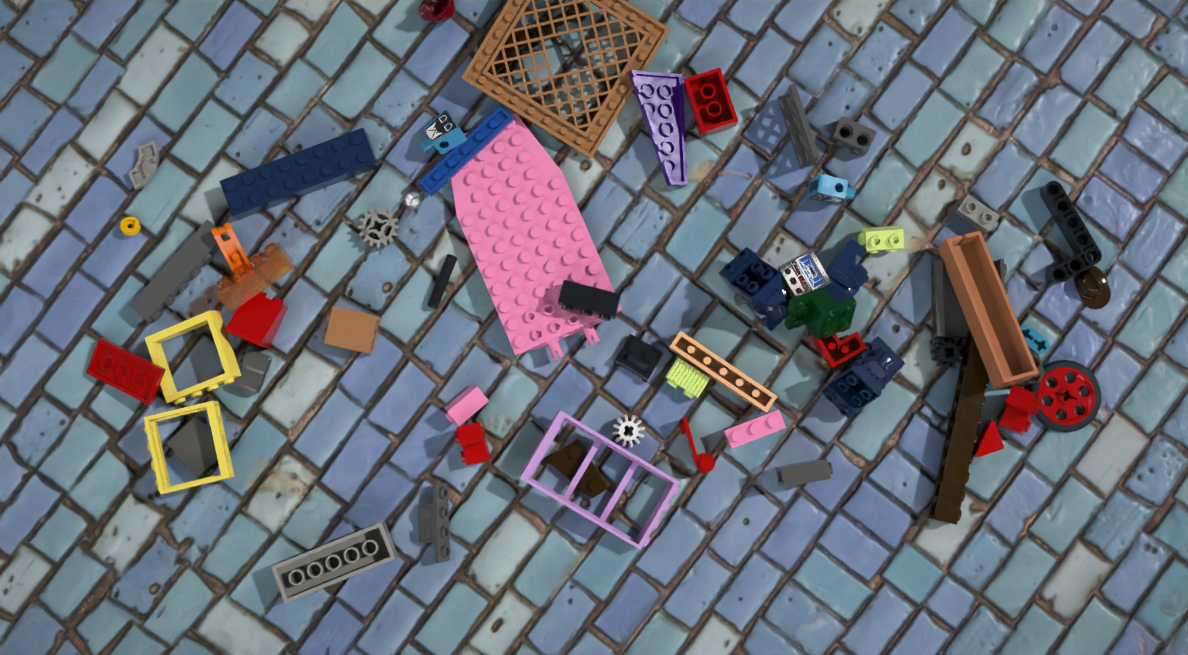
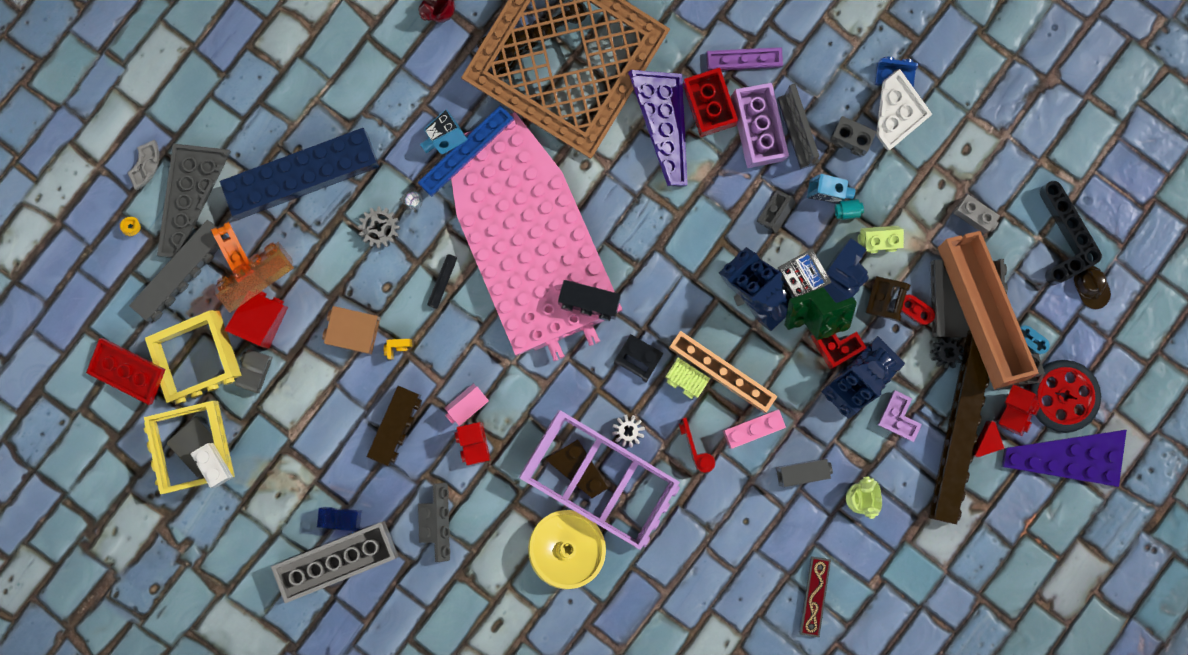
none -> dark grey wing [157,143,231,258]
none -> white brick [191,443,233,488]
none -> clear blue brick [317,507,362,531]
none -> dark brown brick [366,386,422,466]
none -> yellow bracket [383,339,412,360]
none -> light yellow dish [528,510,606,589]
none -> medium lavender tile [706,47,783,71]
none -> lavender brick [731,83,789,168]
none -> dark grey slope [757,190,796,233]
none -> tile [799,556,831,638]
none -> teal brick [835,199,864,220]
none -> yellowish green helmet [846,476,882,519]
none -> dark brown plate [866,276,911,322]
none -> blue bracket [875,56,918,88]
none -> white plate [876,69,932,150]
none -> lavender plate [878,390,922,442]
none -> red plate [901,294,935,325]
none -> dark purple wing [1002,430,1127,487]

